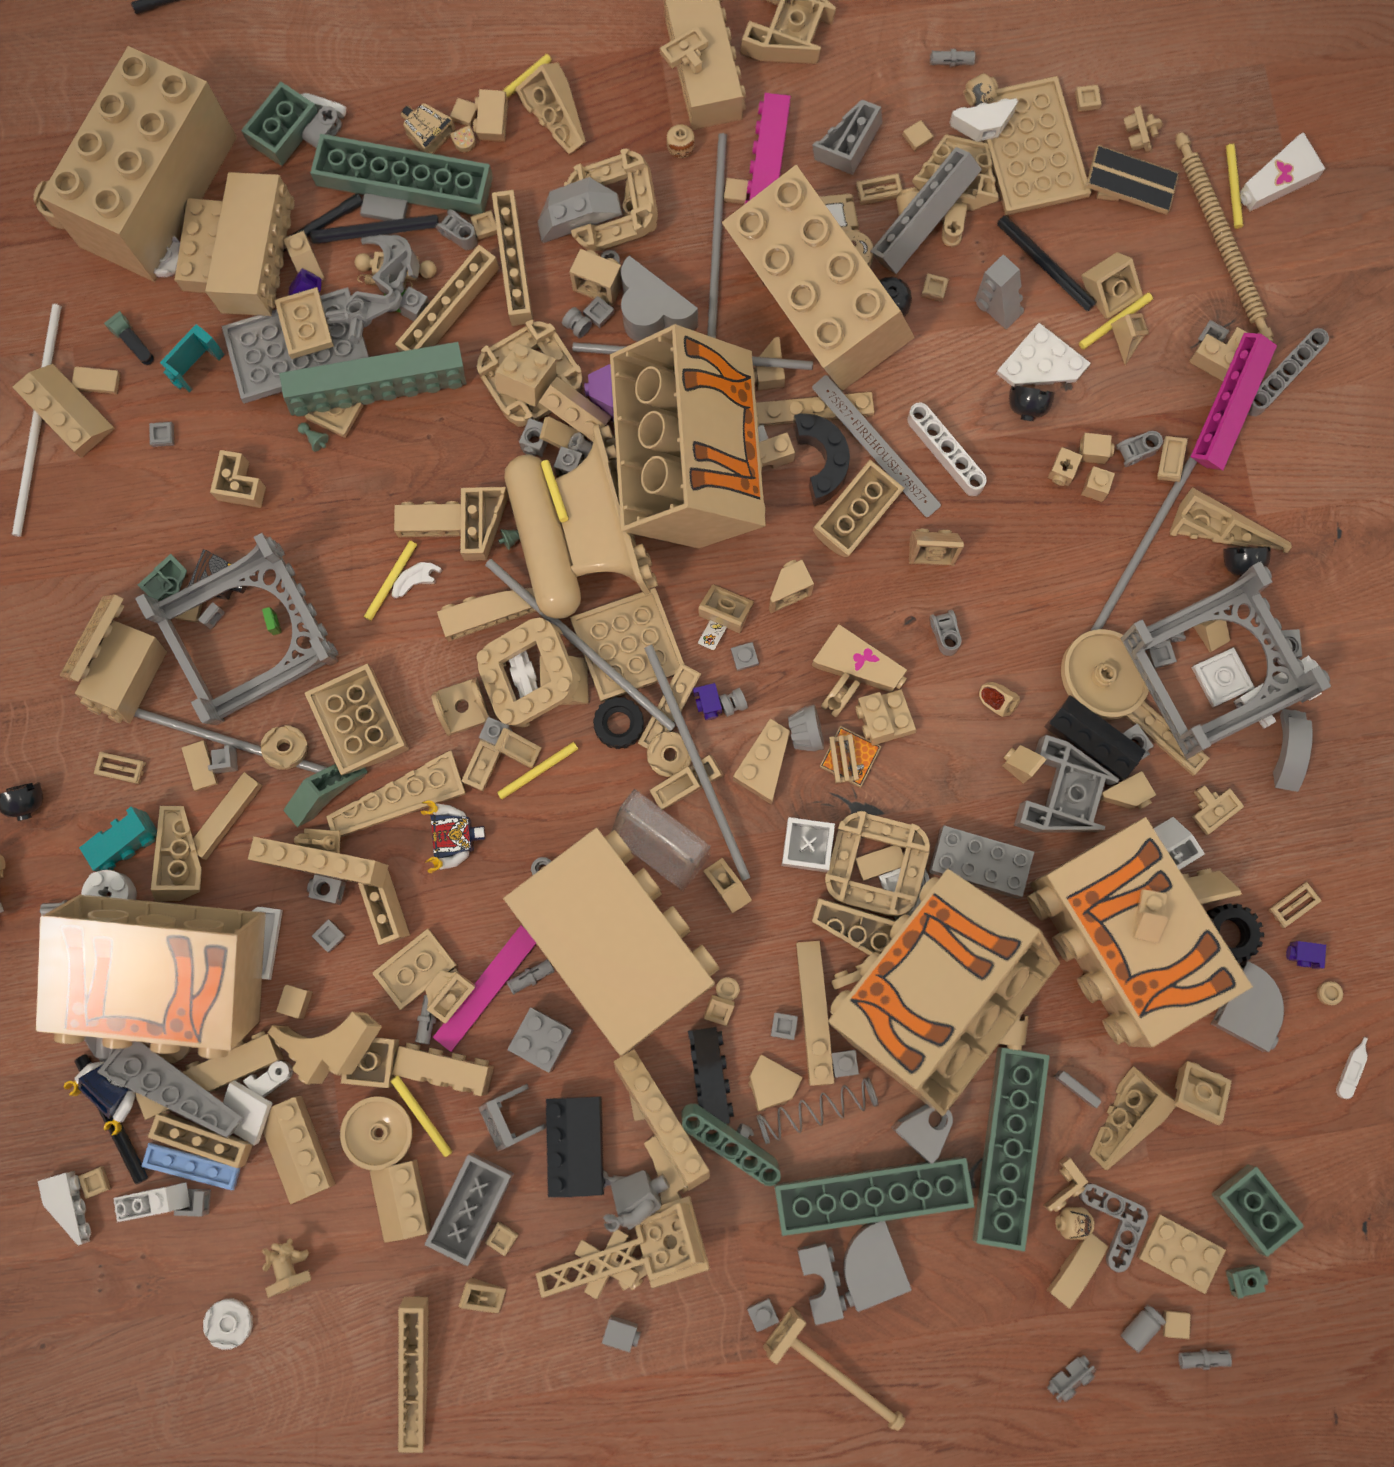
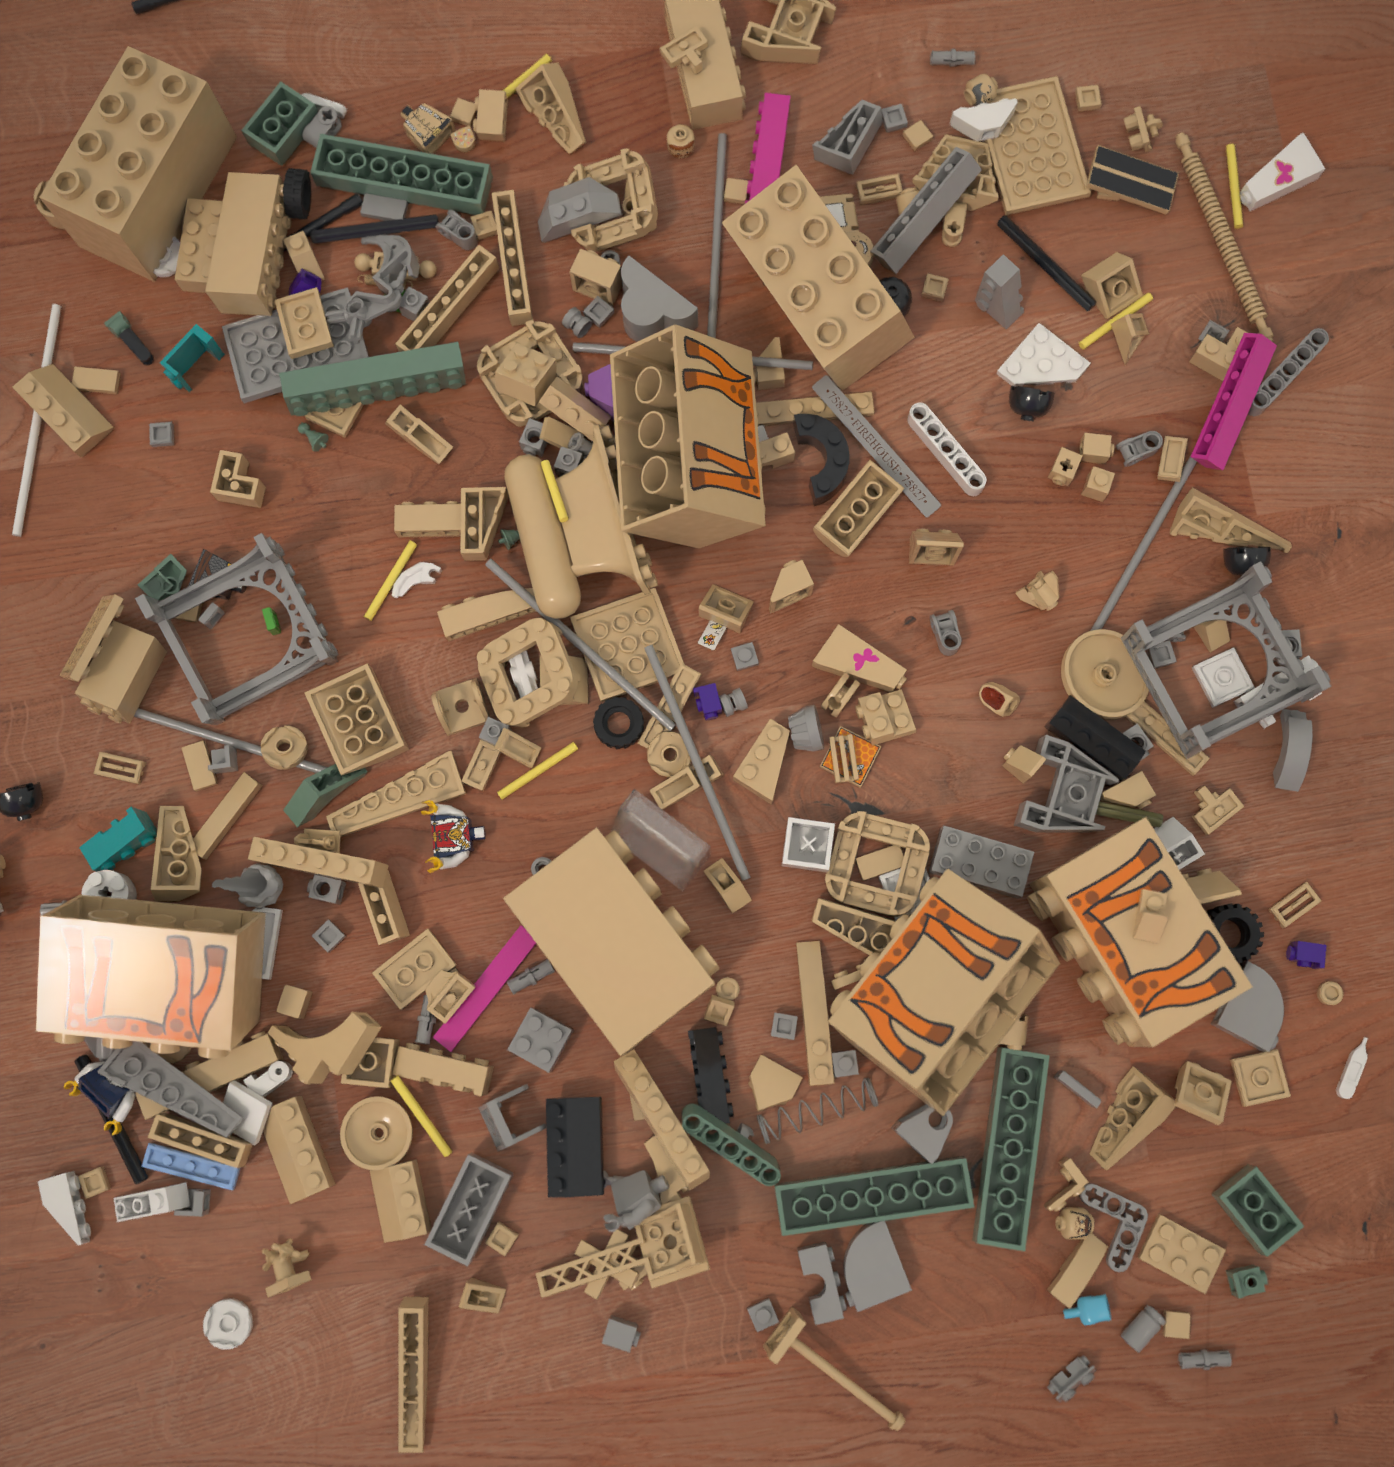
none -> light grey hair [212,863,283,909]
none -> black tyre [283,168,312,220]
none -> tan slope [385,405,453,464]
none -> light grey plate [881,104,908,133]
none -> tan brick [1016,571,1059,611]
none -> medium azure piece [1063,1294,1112,1325]
none -> olive axle [1096,801,1163,827]
none -> tan tile [1230,1049,1291,1107]

